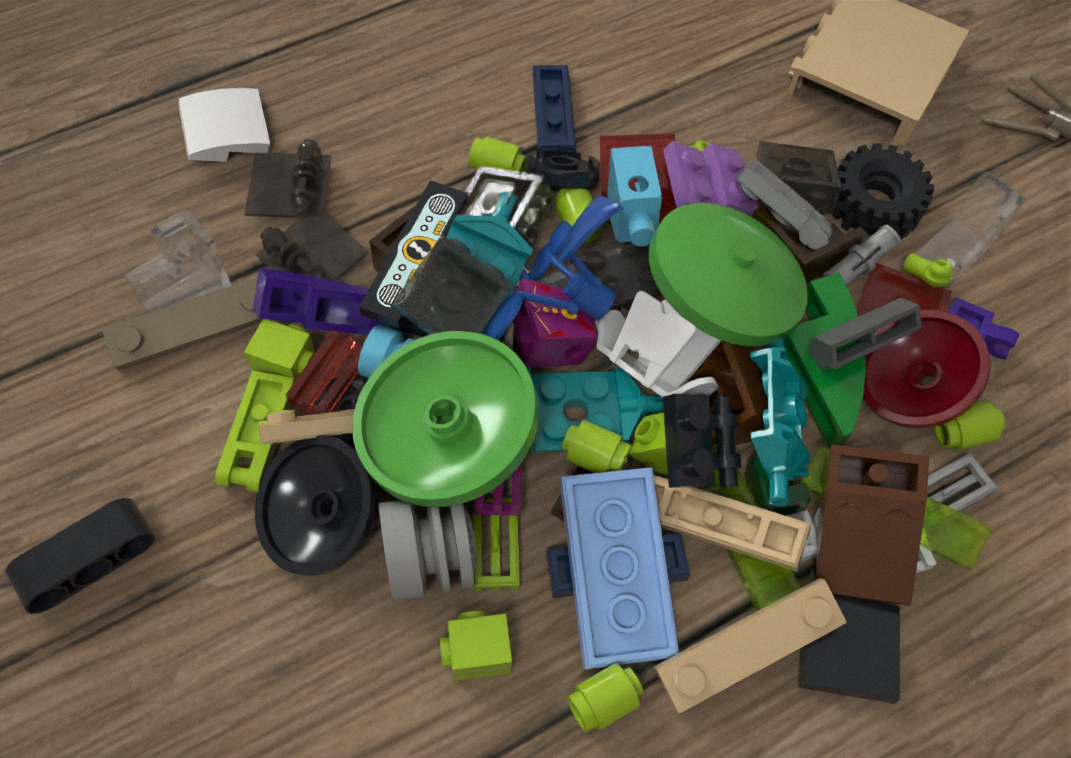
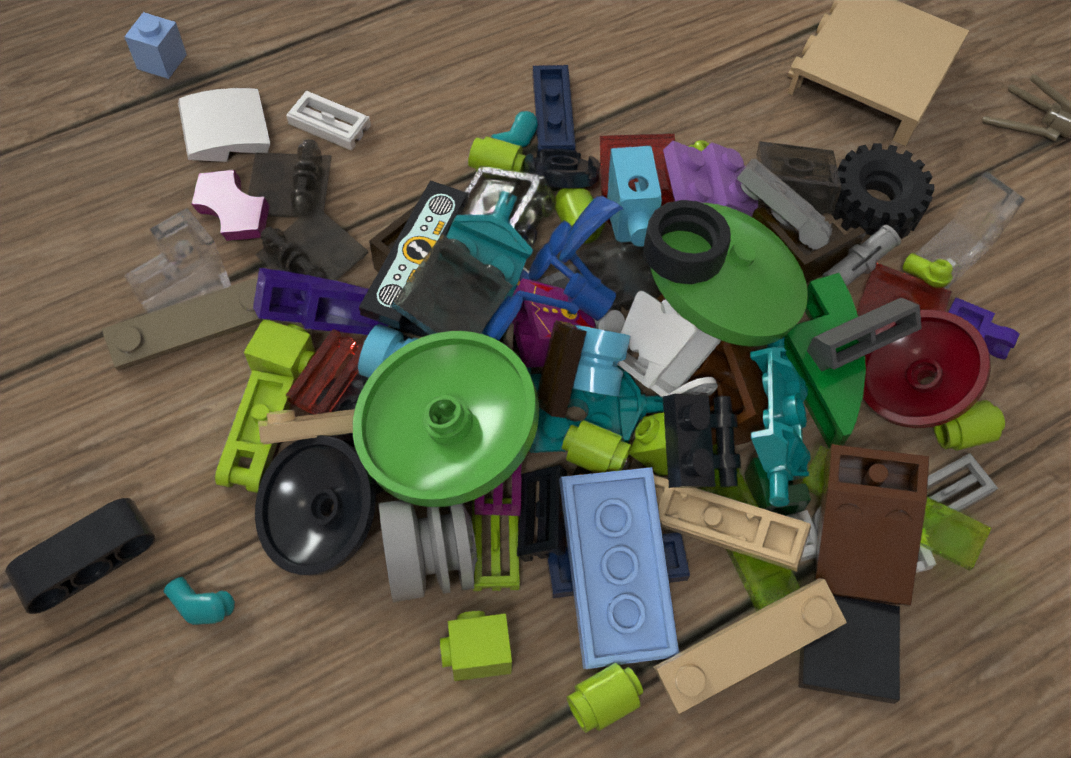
none -> light blue brick [124,12,187,79]
none -> teal arm [163,577,235,625]
none -> tile [191,170,270,241]
none -> white tile [286,91,371,151]
none -> teal arm [491,111,538,148]
none -> black tile [517,465,567,562]
none -> dark brown tile [537,320,587,418]
none -> medium azure wheel [573,325,630,396]
none -> black tyre [644,200,731,284]

